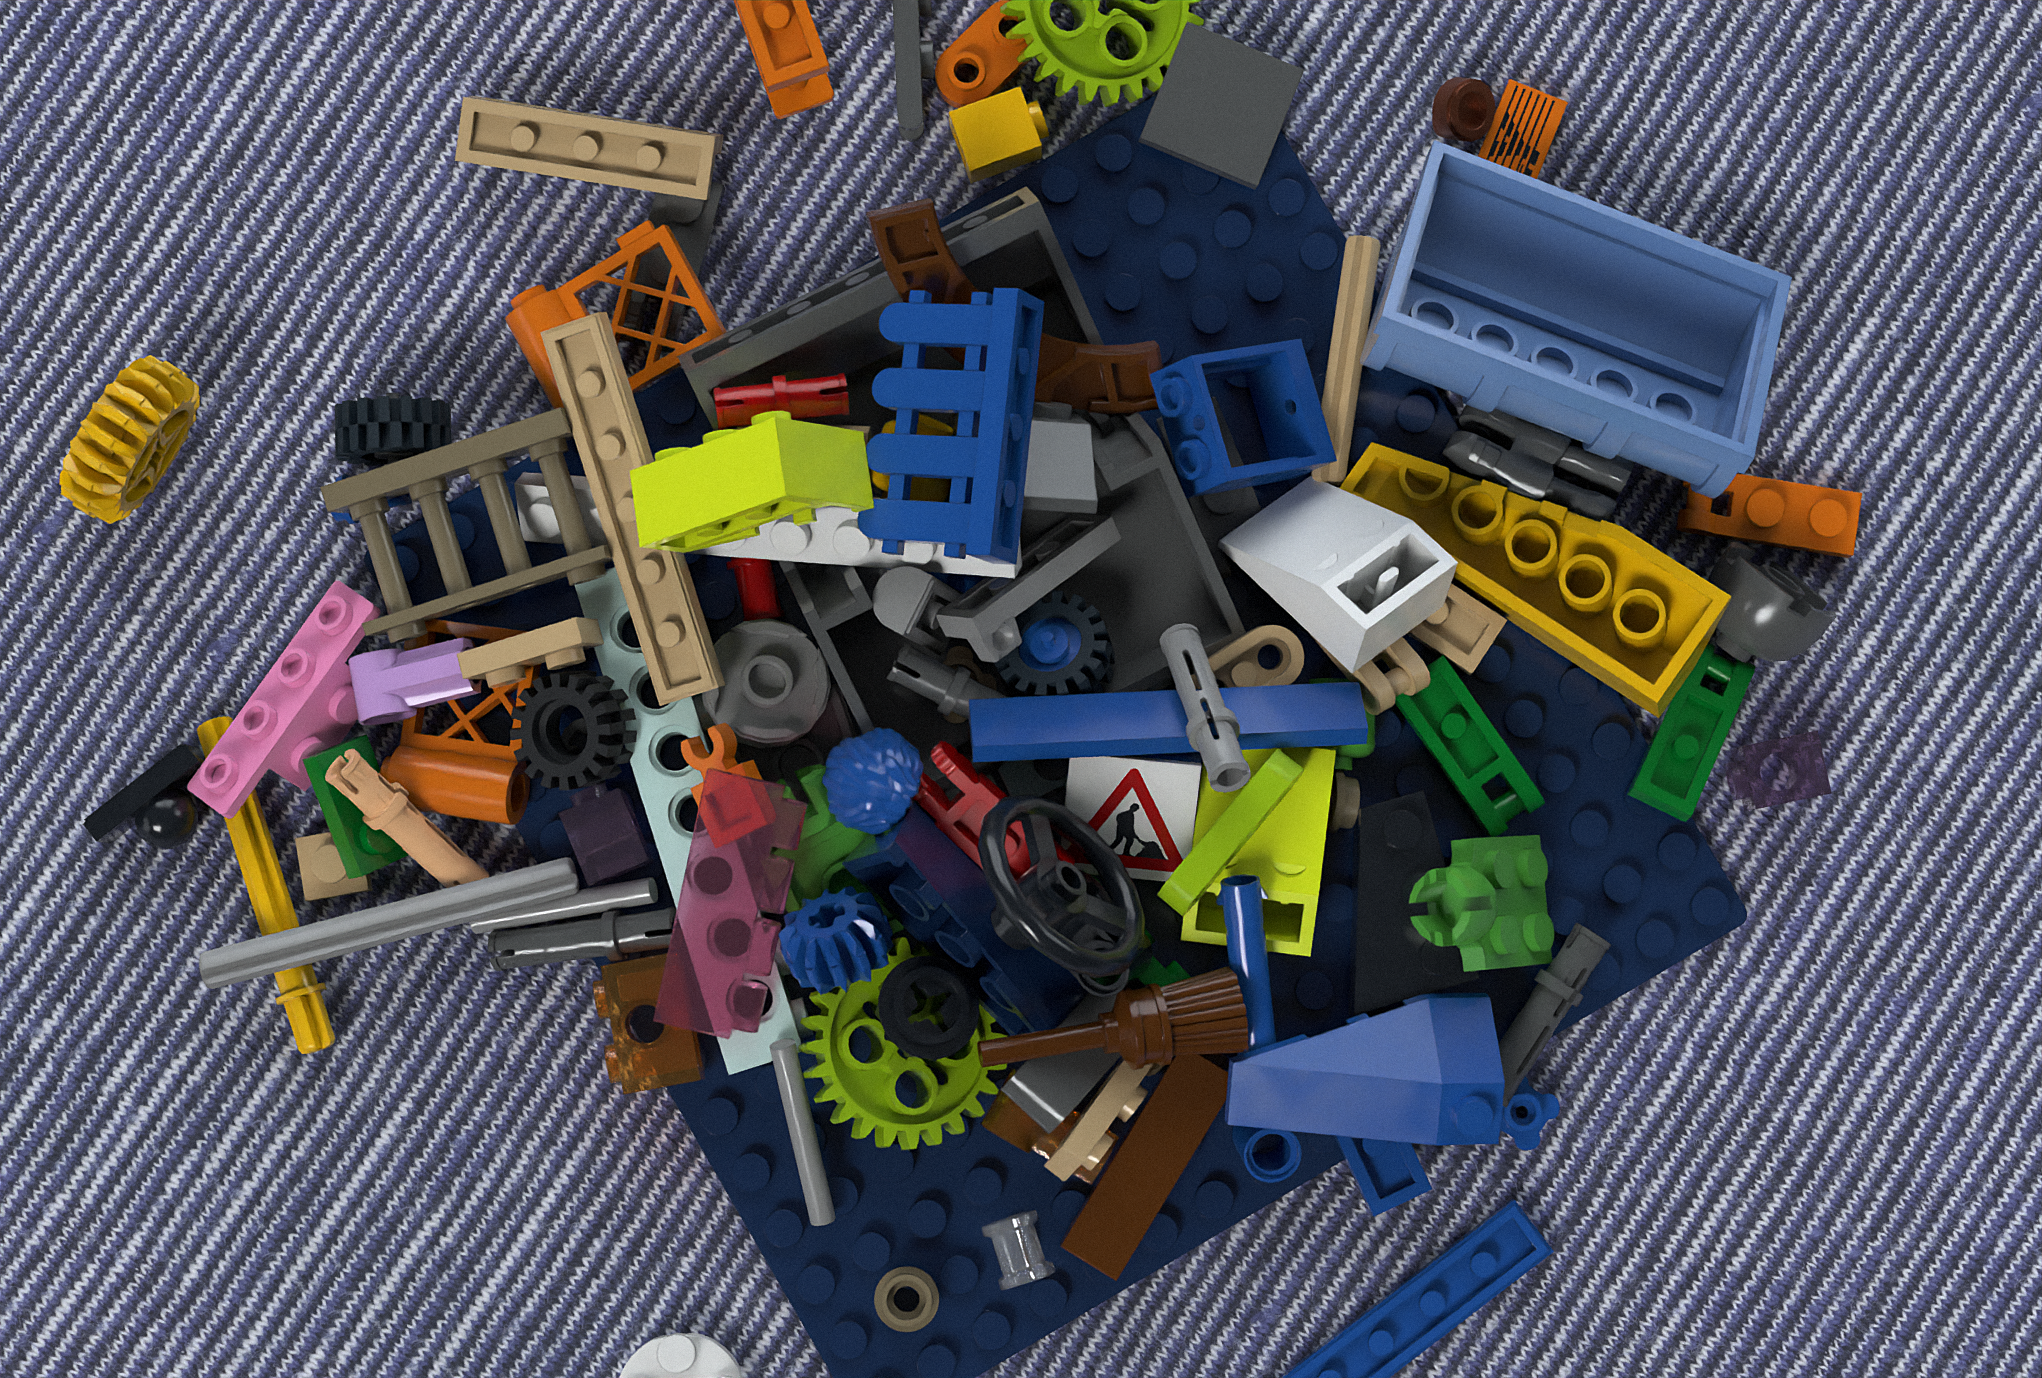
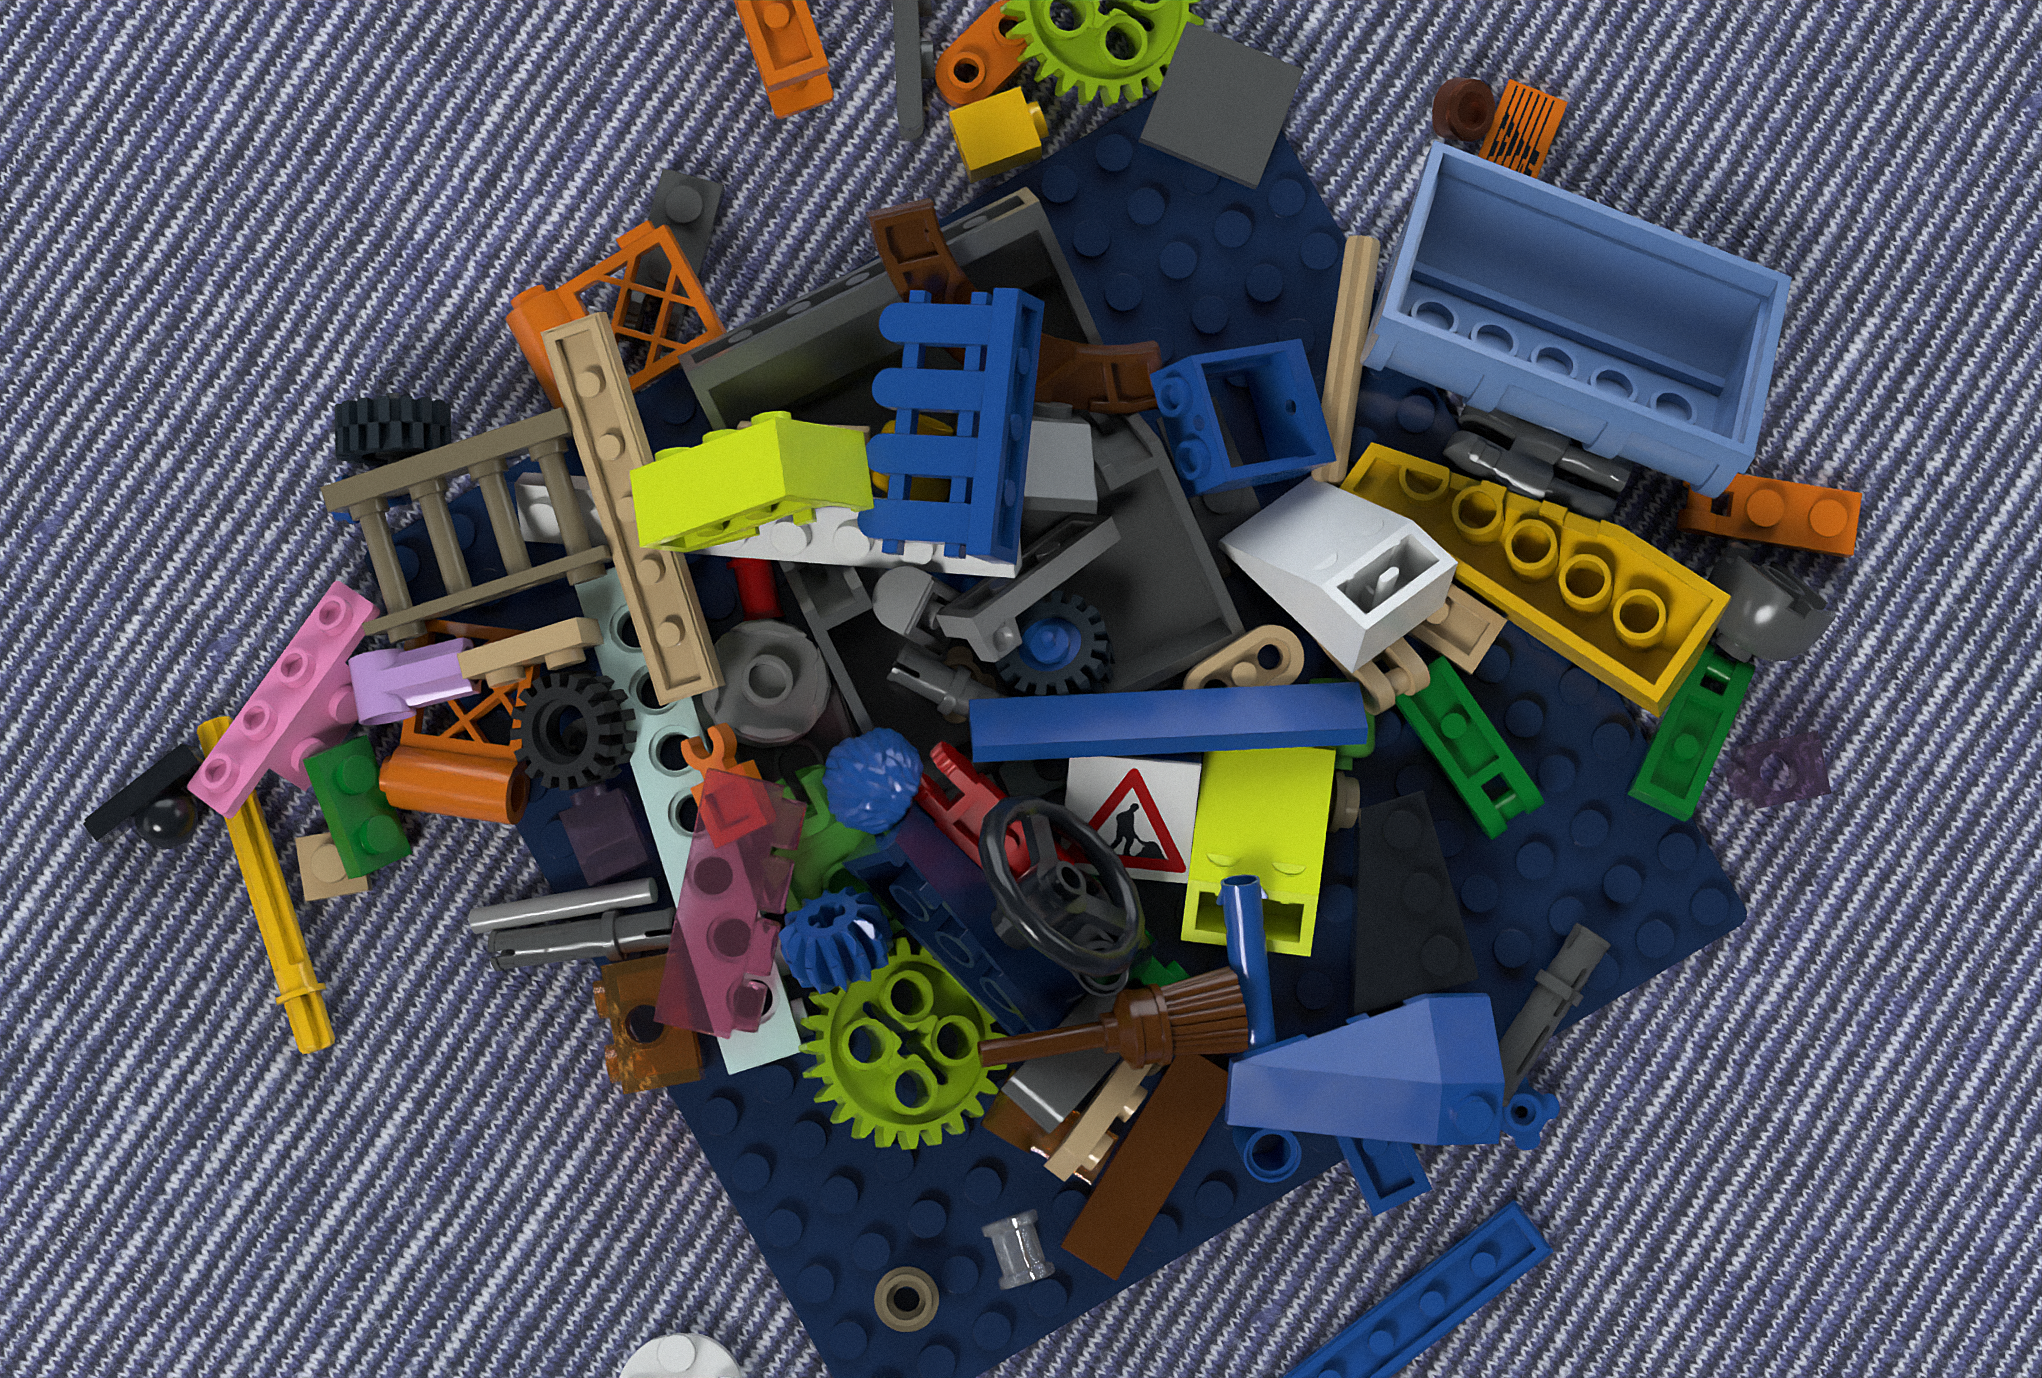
yellow gear [59,355,200,524] -> none
light grey axle [199,857,579,989] -> none
light nougat pin [325,749,489,888] -> none
tan fence [455,96,724,200] -> none
red pin [713,373,850,430] -> none
light grey bar [769,1039,836,1226] -> none
black gear [875,955,979,1062] -> none
lime beam [1157,749,1304,916] -> none
light grey pin [1160,623,1251,793] -> none
bright green plate [1409,835,1554,972] -> none

